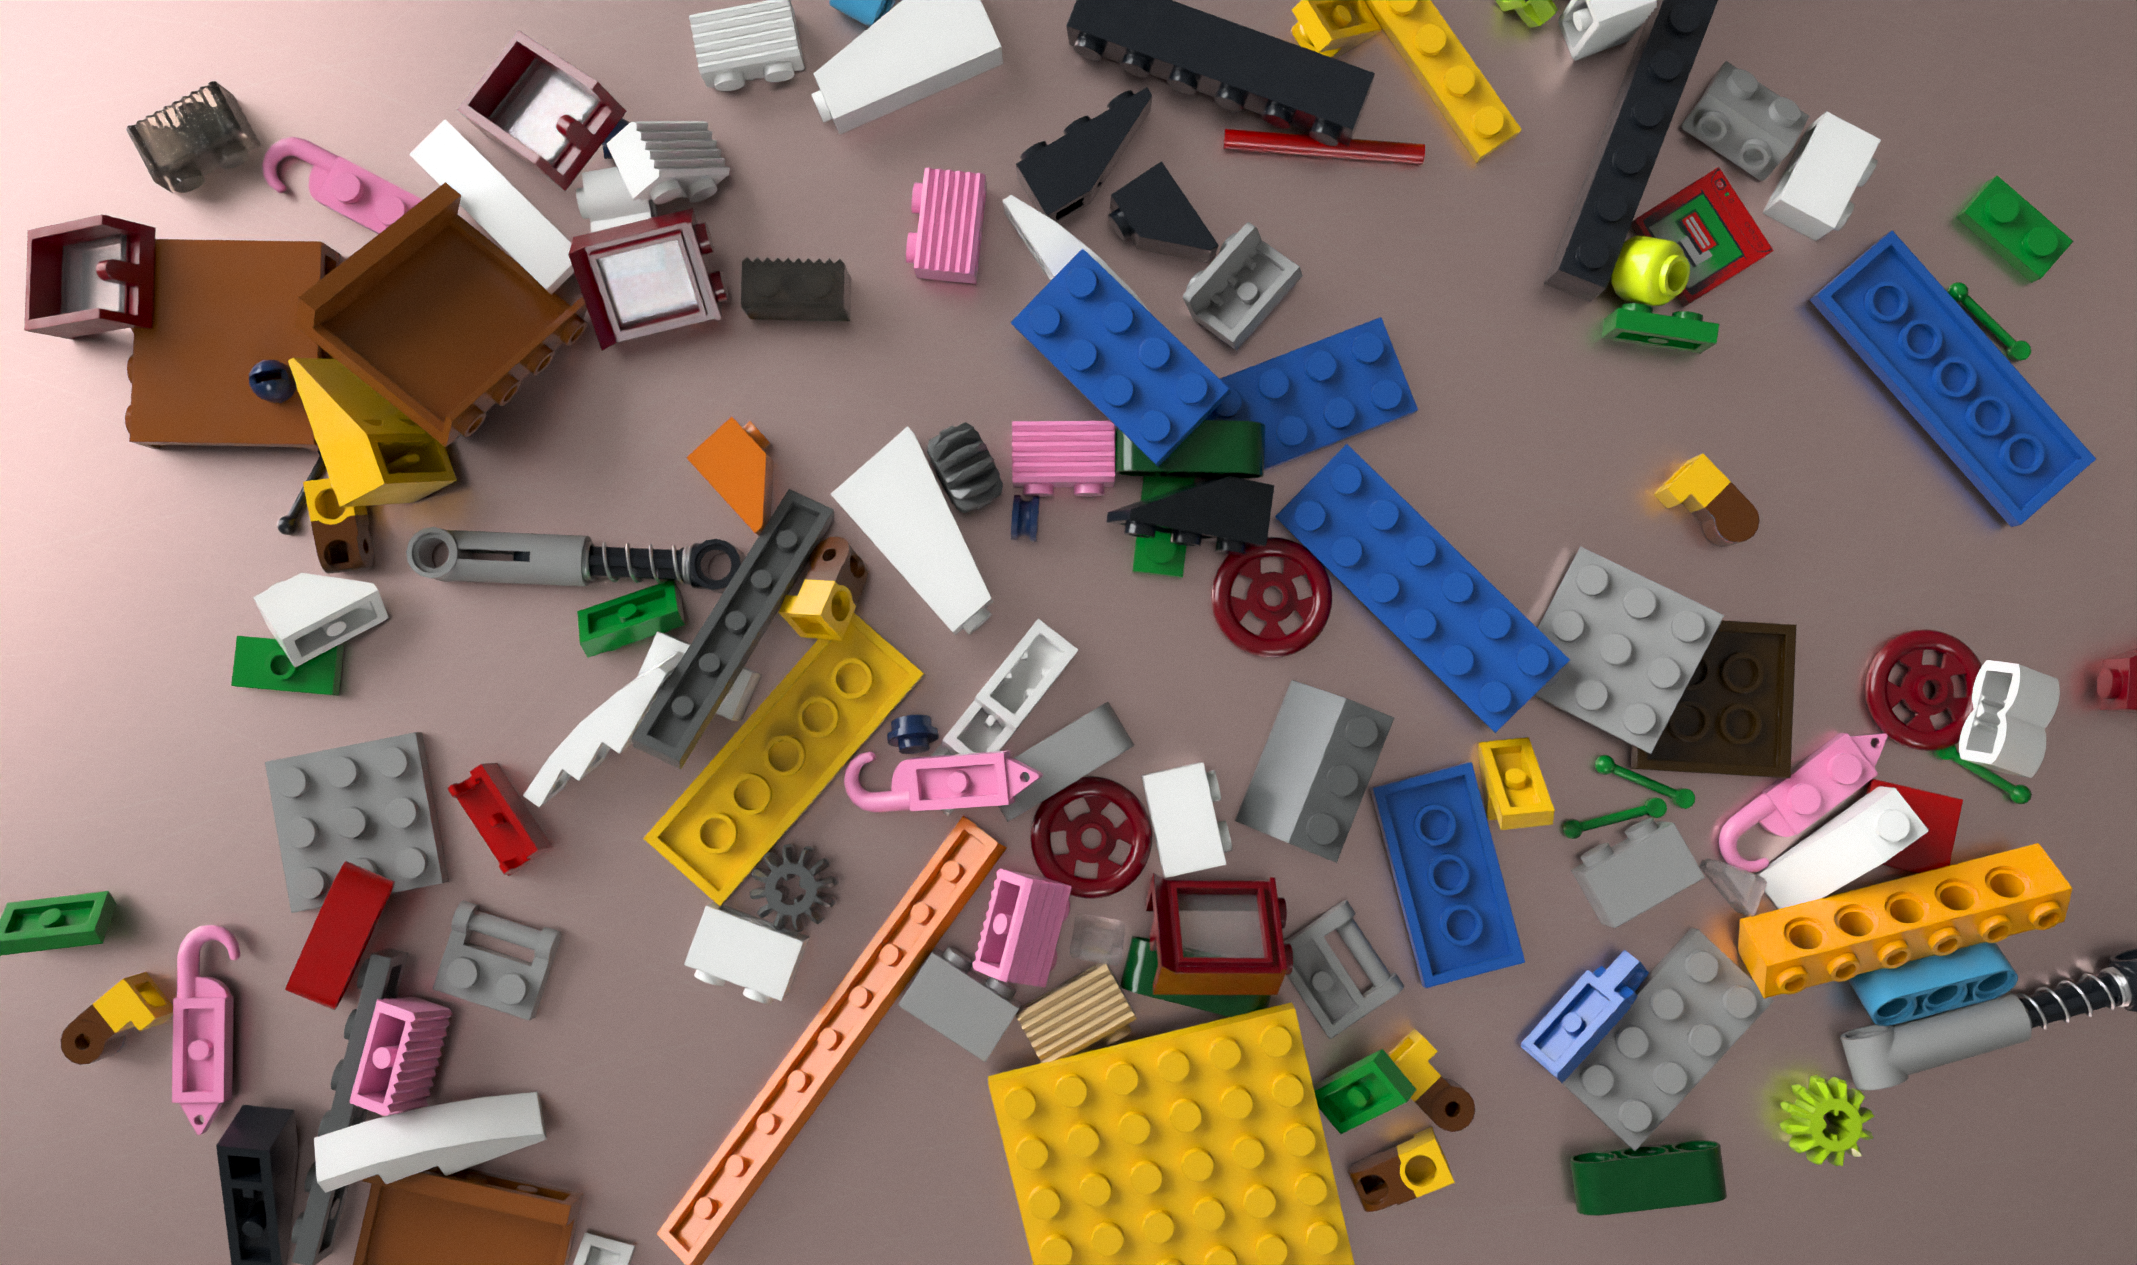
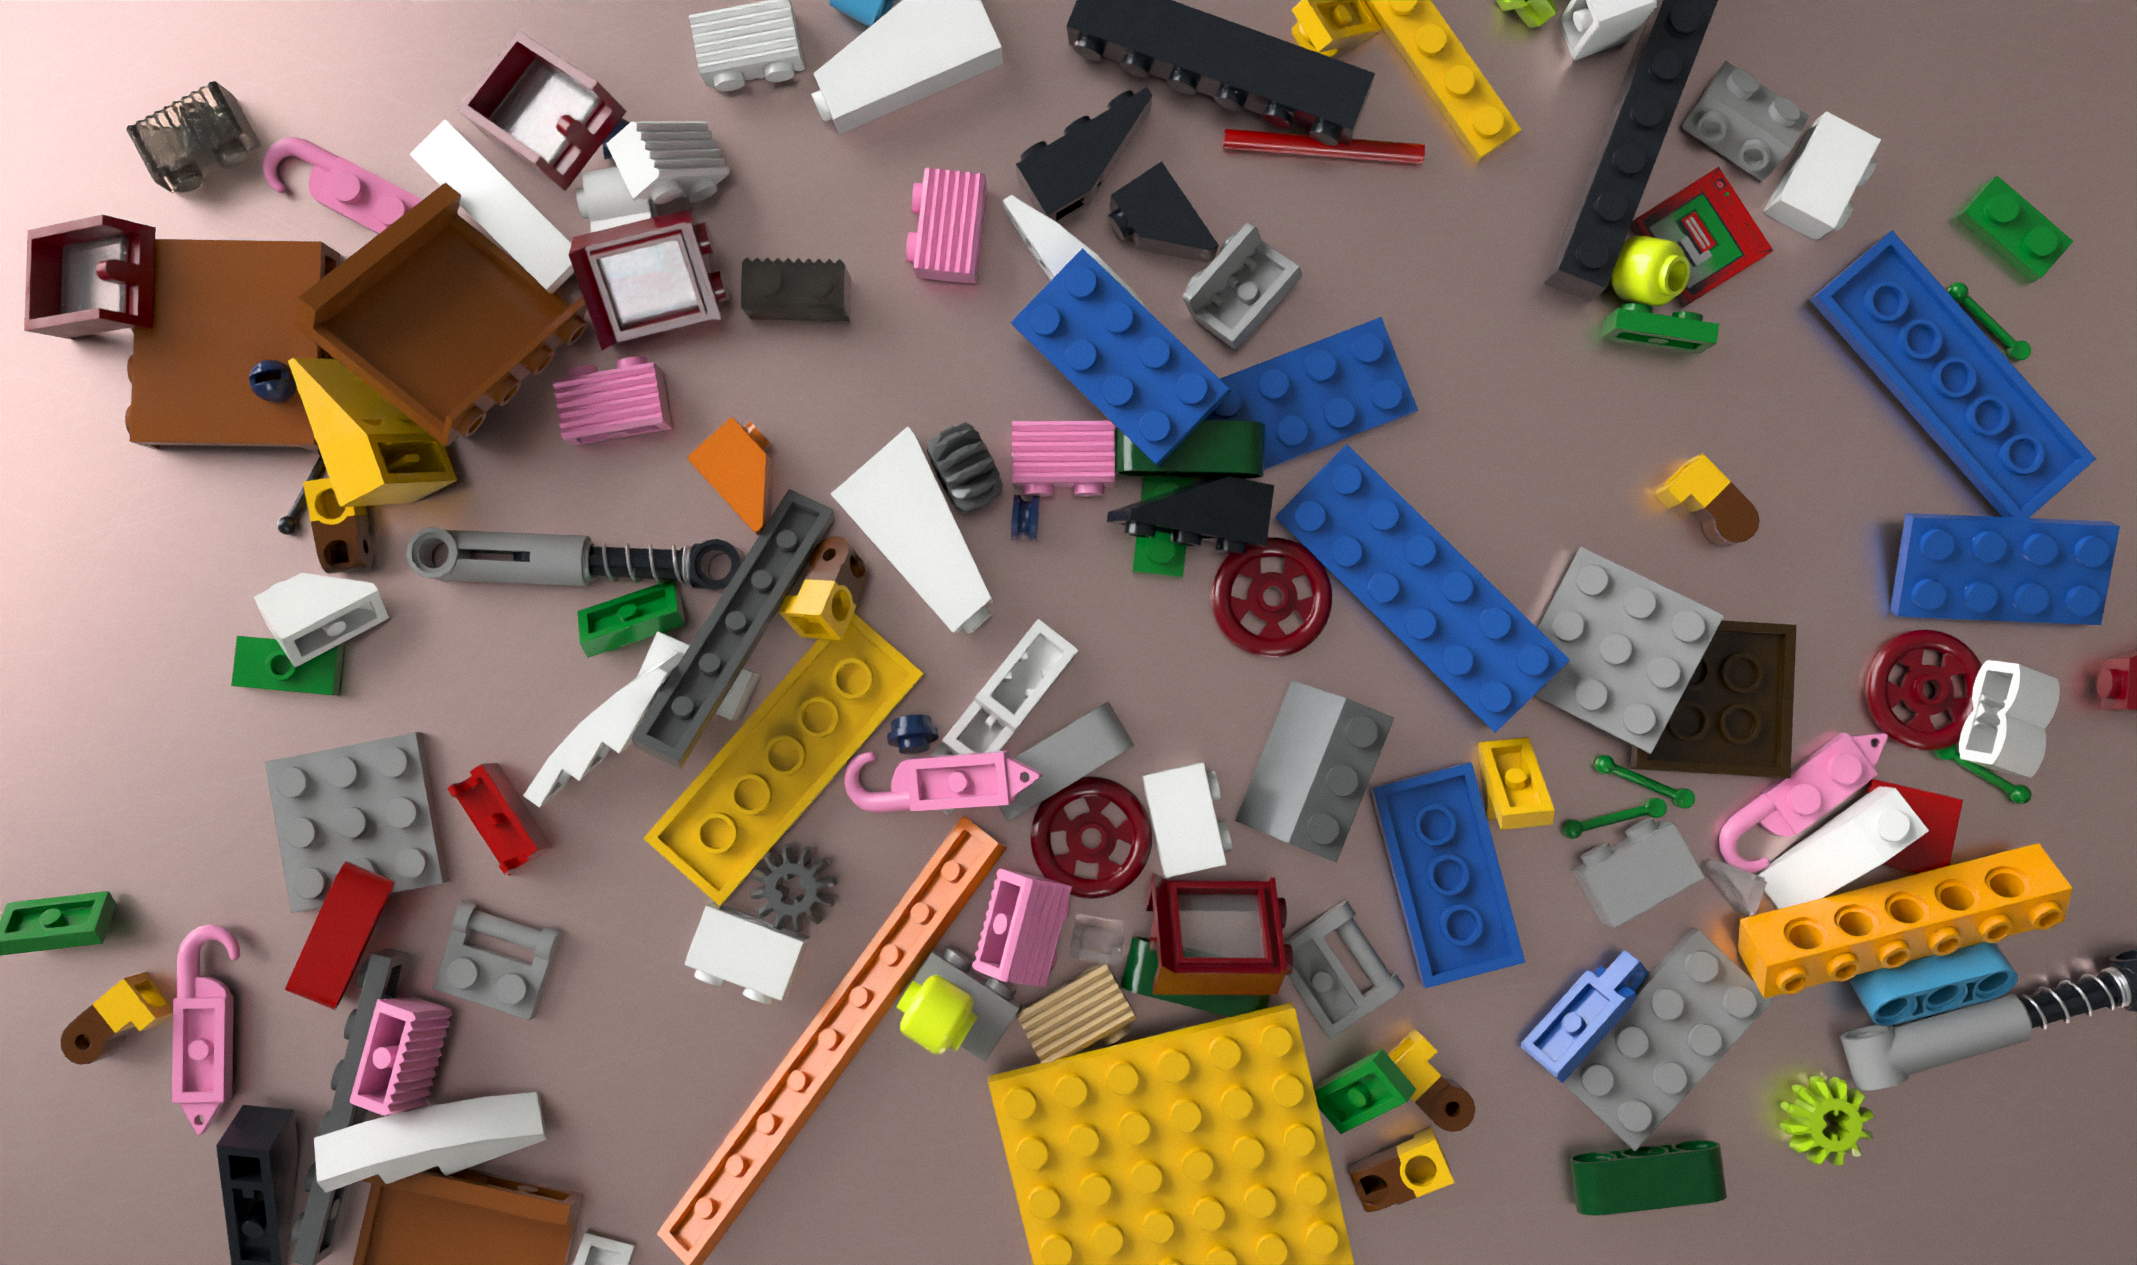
none -> bright pink brick [552,356,672,446]
none -> neon yellow head [896,974,979,1055]
none -> blue plate [1890,513,2120,625]

